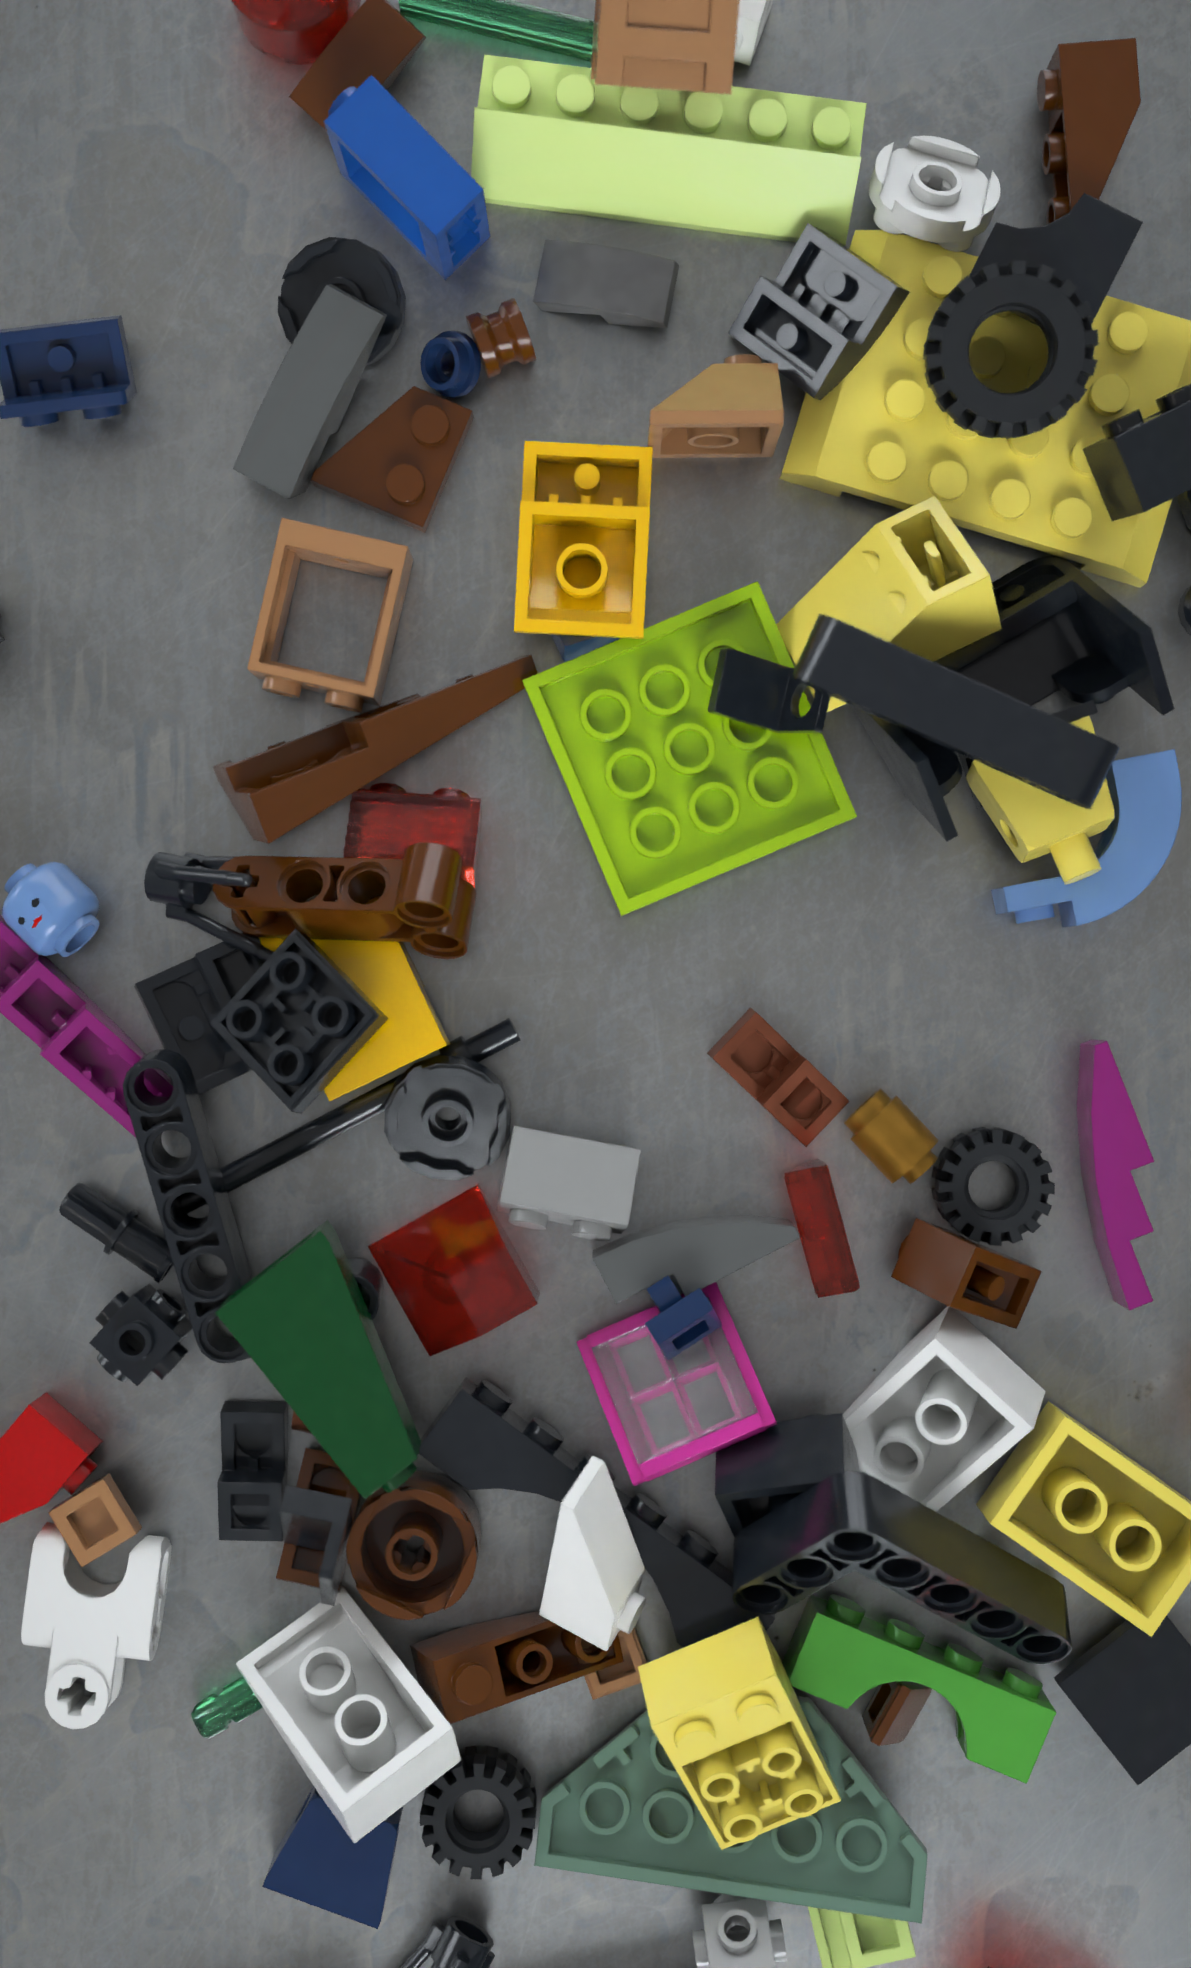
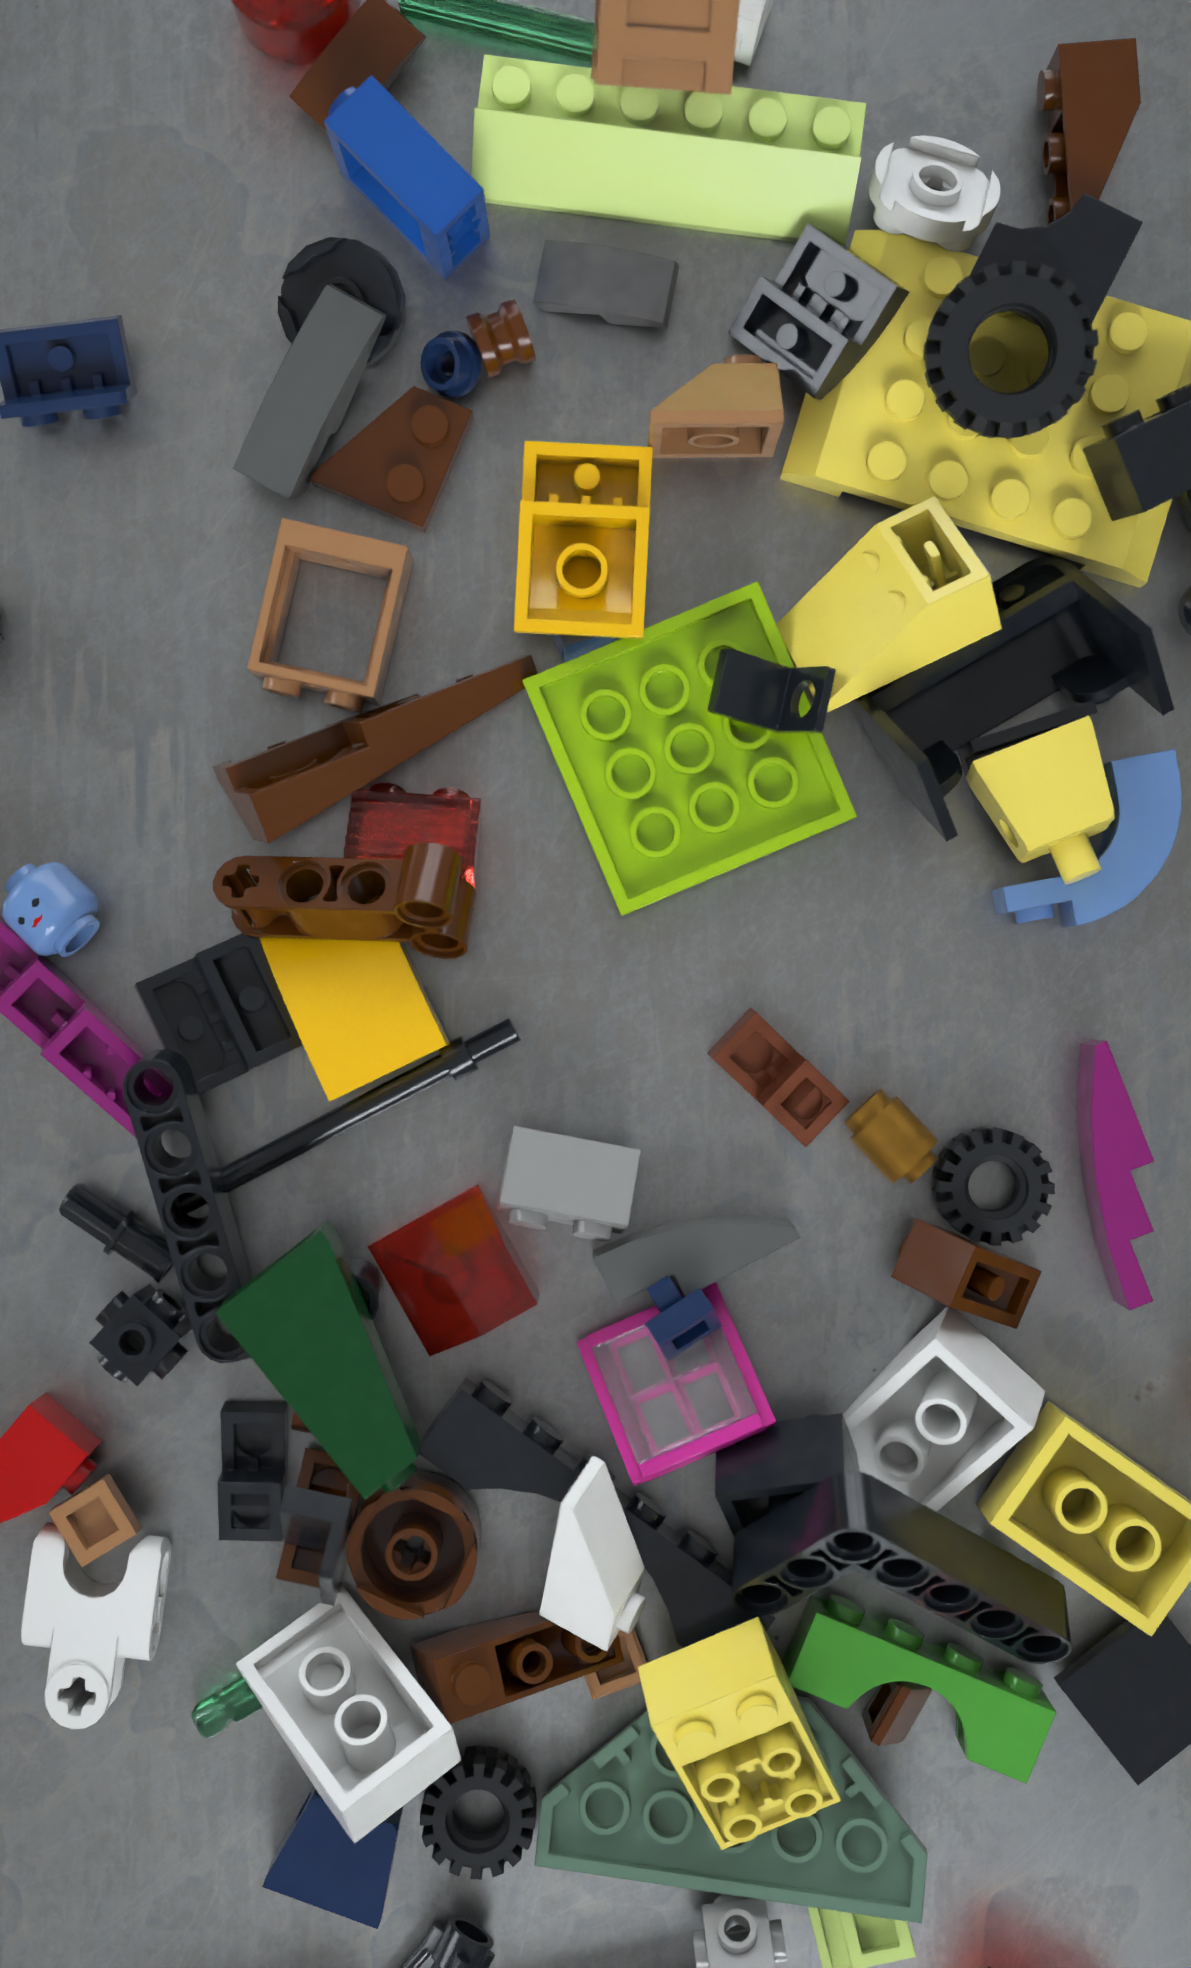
black plant [144,852,274,961] -> none
black tile [209,928,388,1114] -> none
black plate [384,1055,511,1180] -> none
clear red slope [784,1159,860,1298] -> none
black beam [791,614,1120,810] -> none

